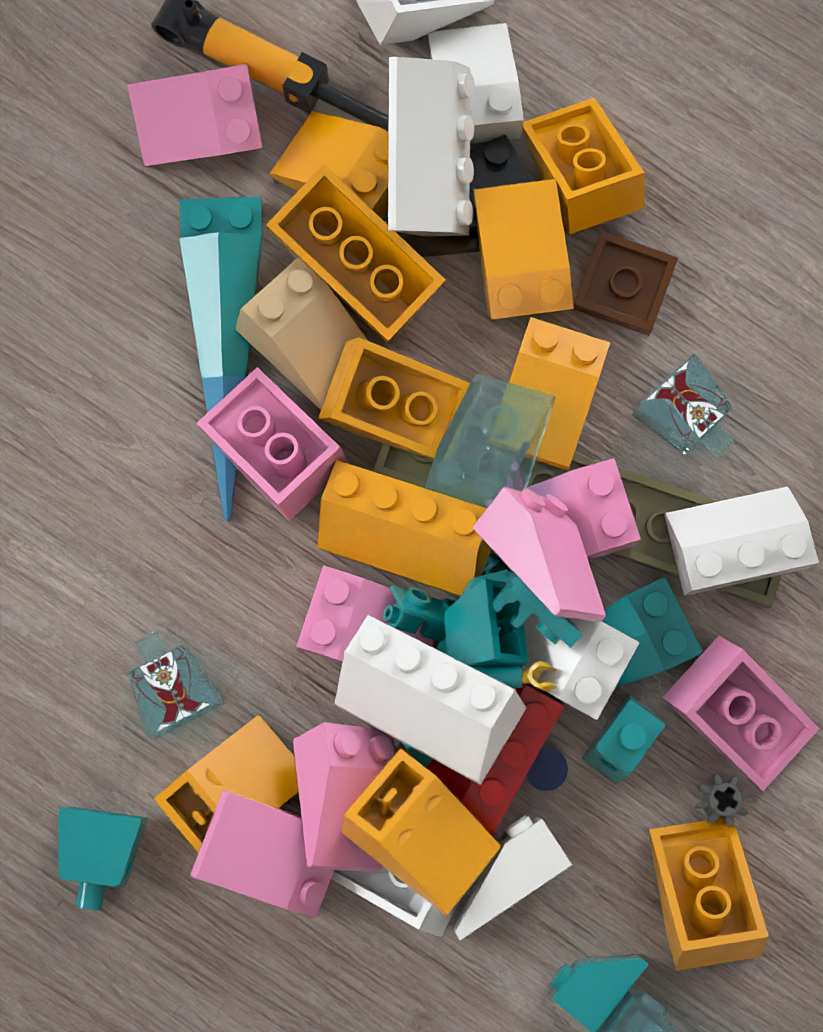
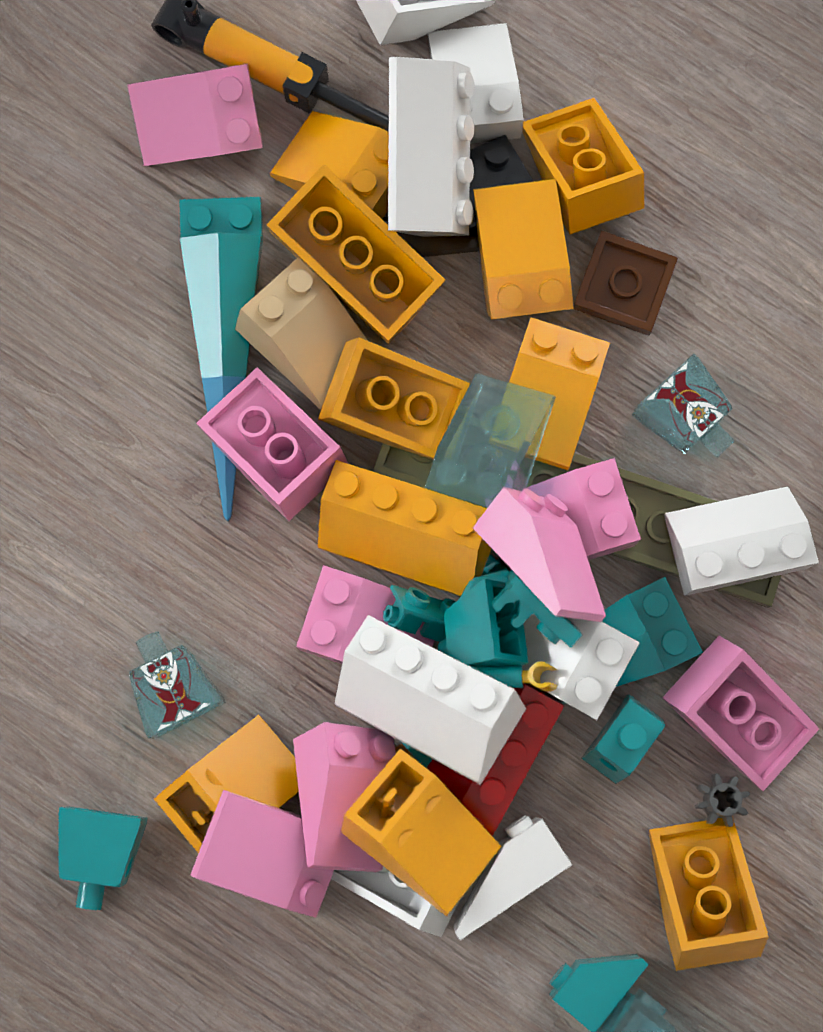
clear blue plate [526,748,568,791] -> none

